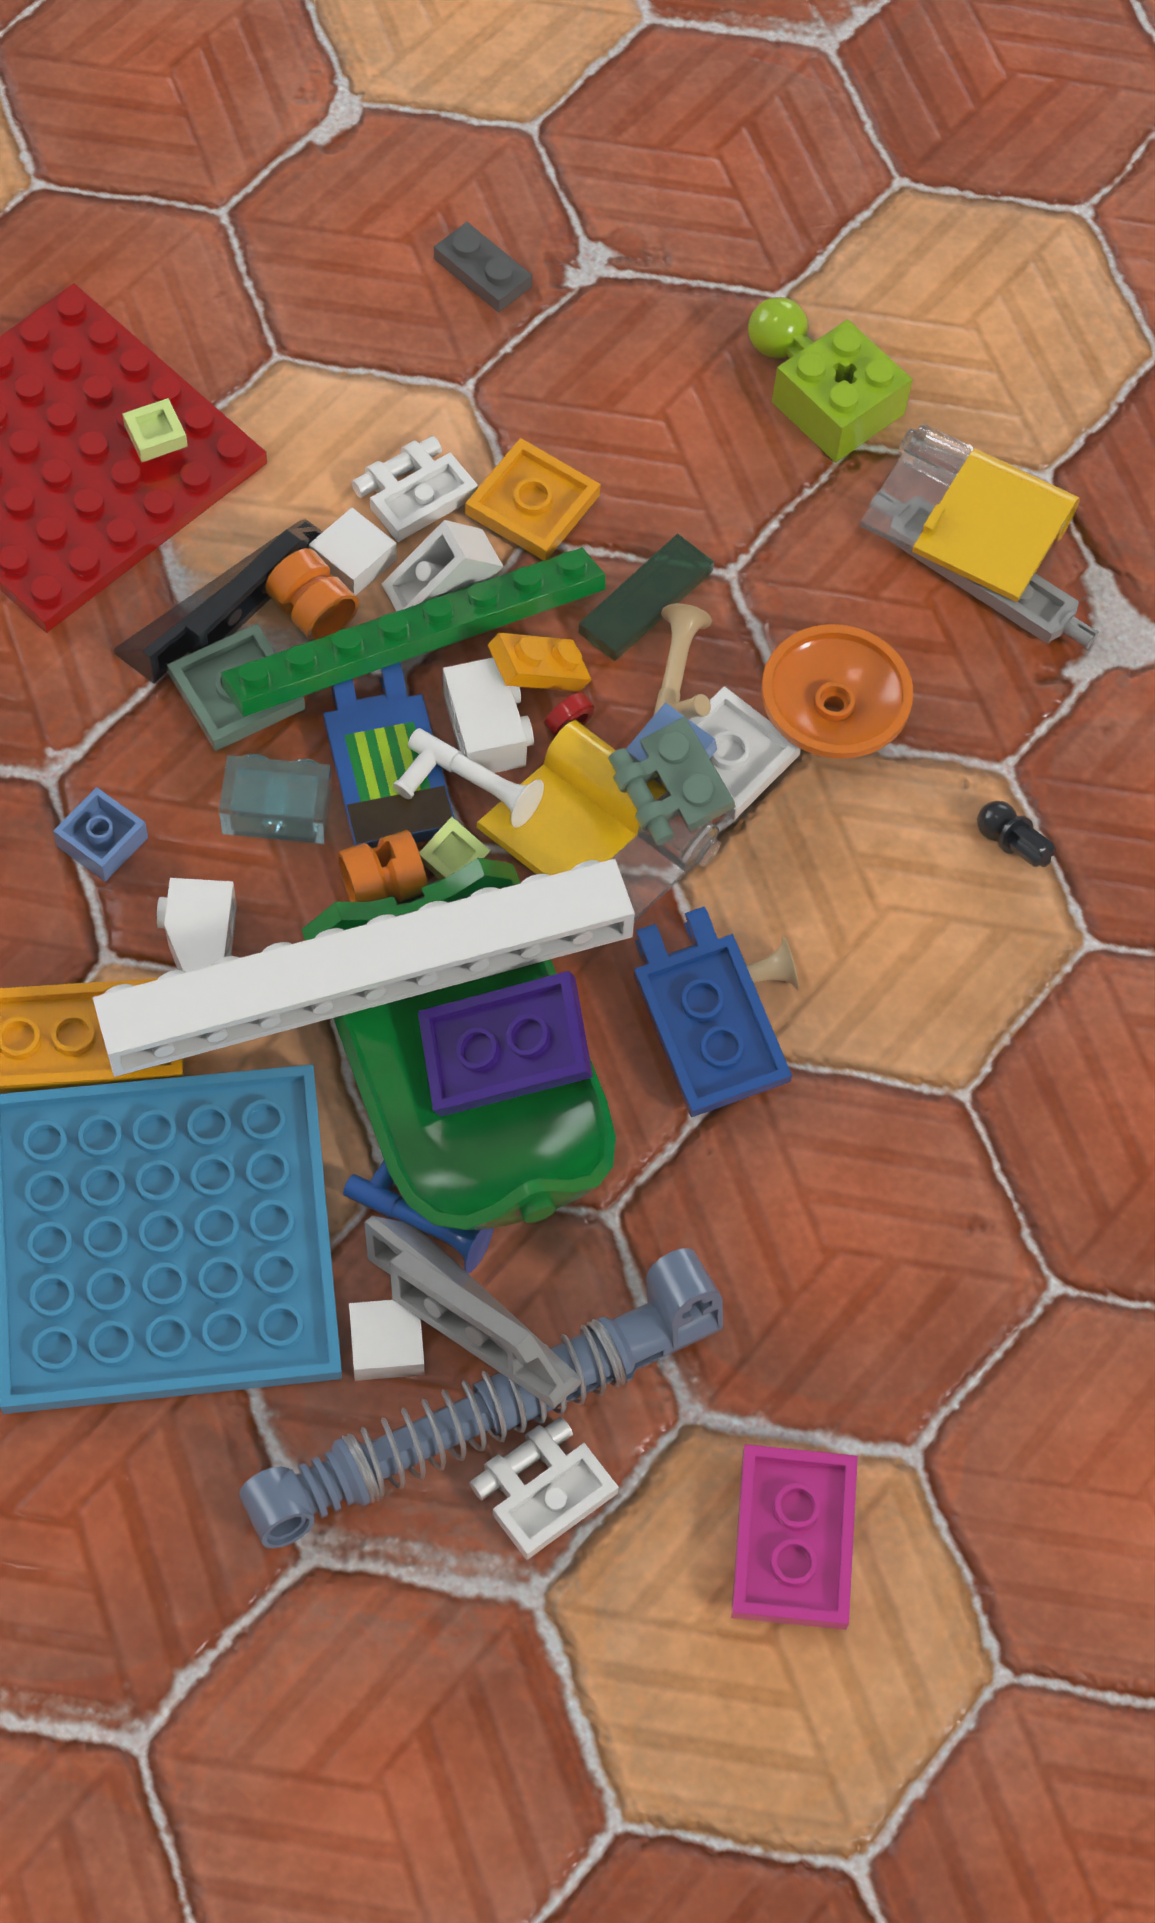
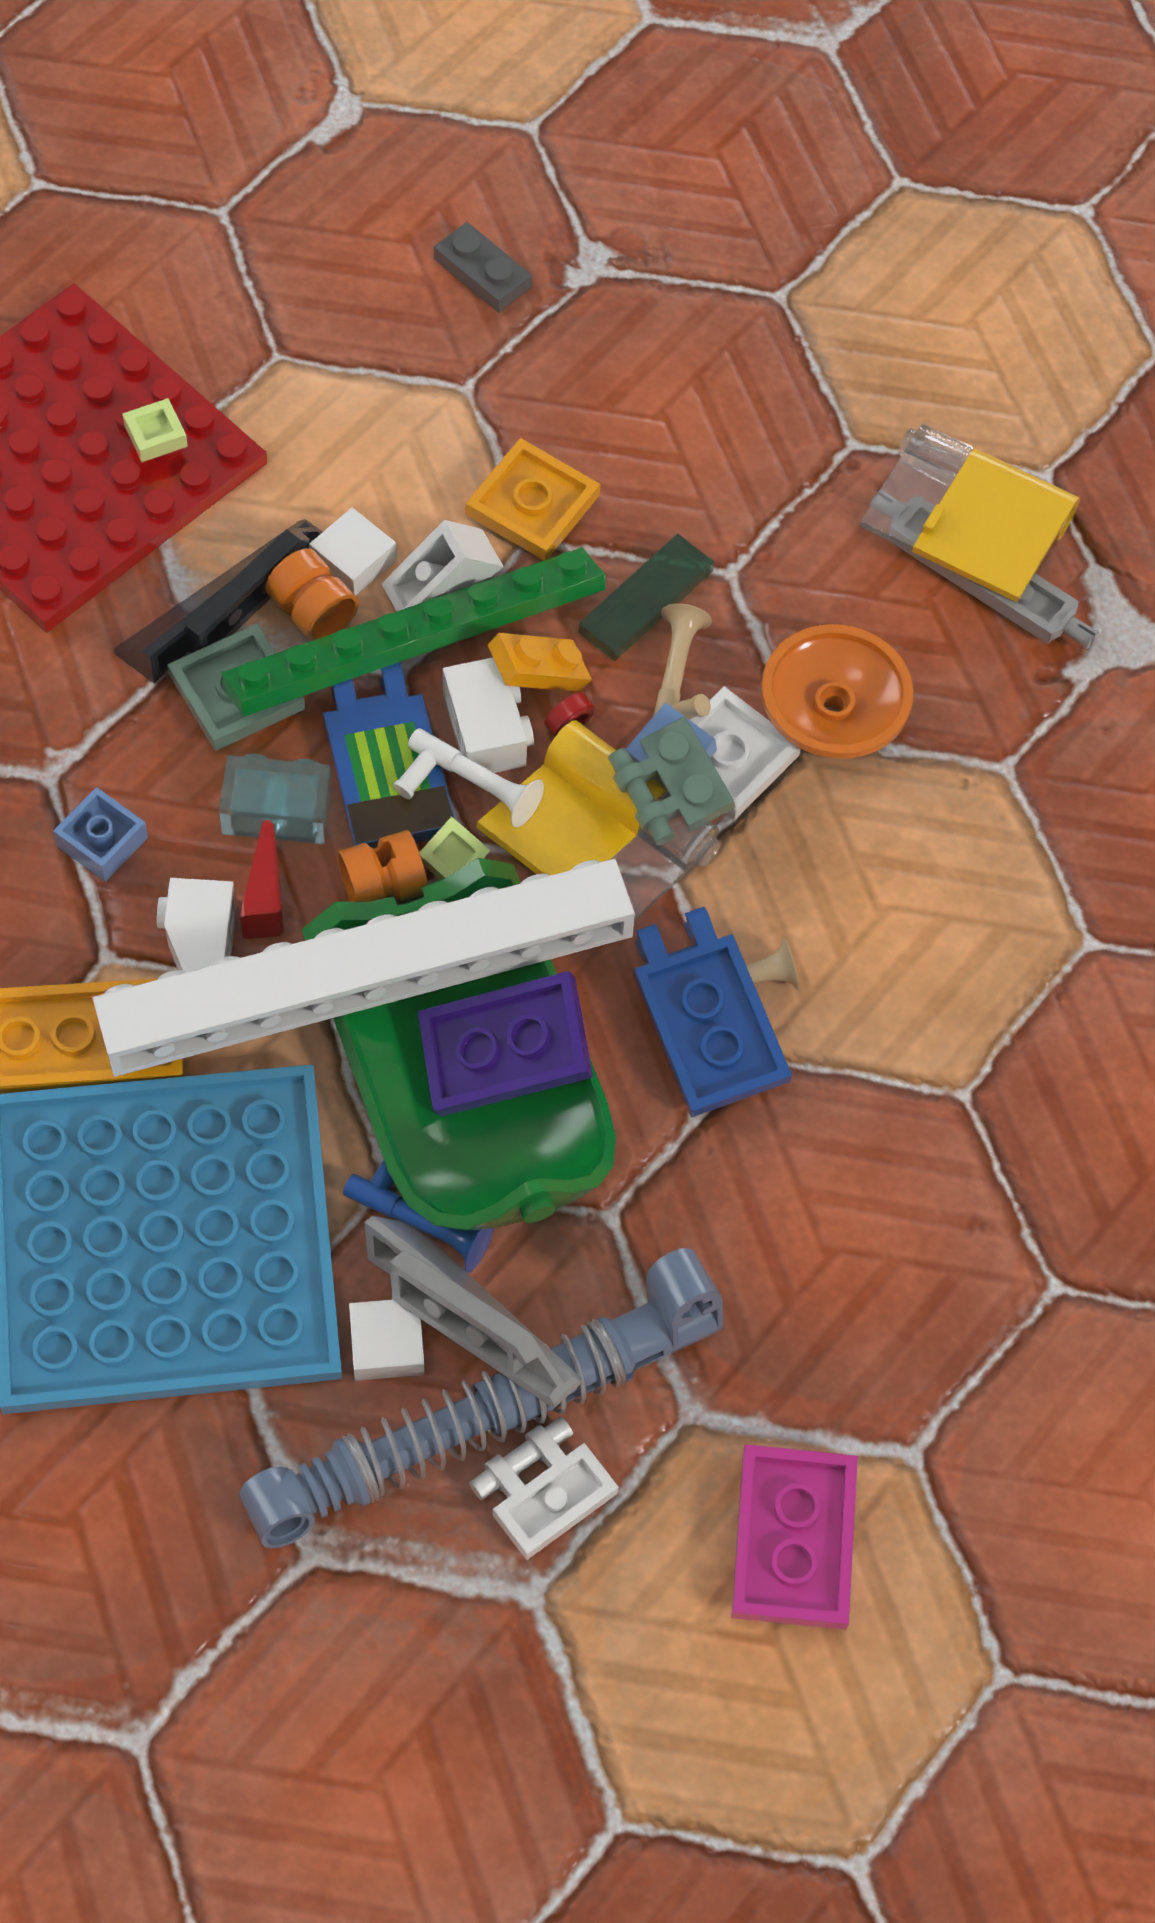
white plate [351,436,478,542] -> none
lime brick [748,297,913,463] -> none
black axle [977,801,1056,867] -> none
none -> red slope [240,820,284,939]

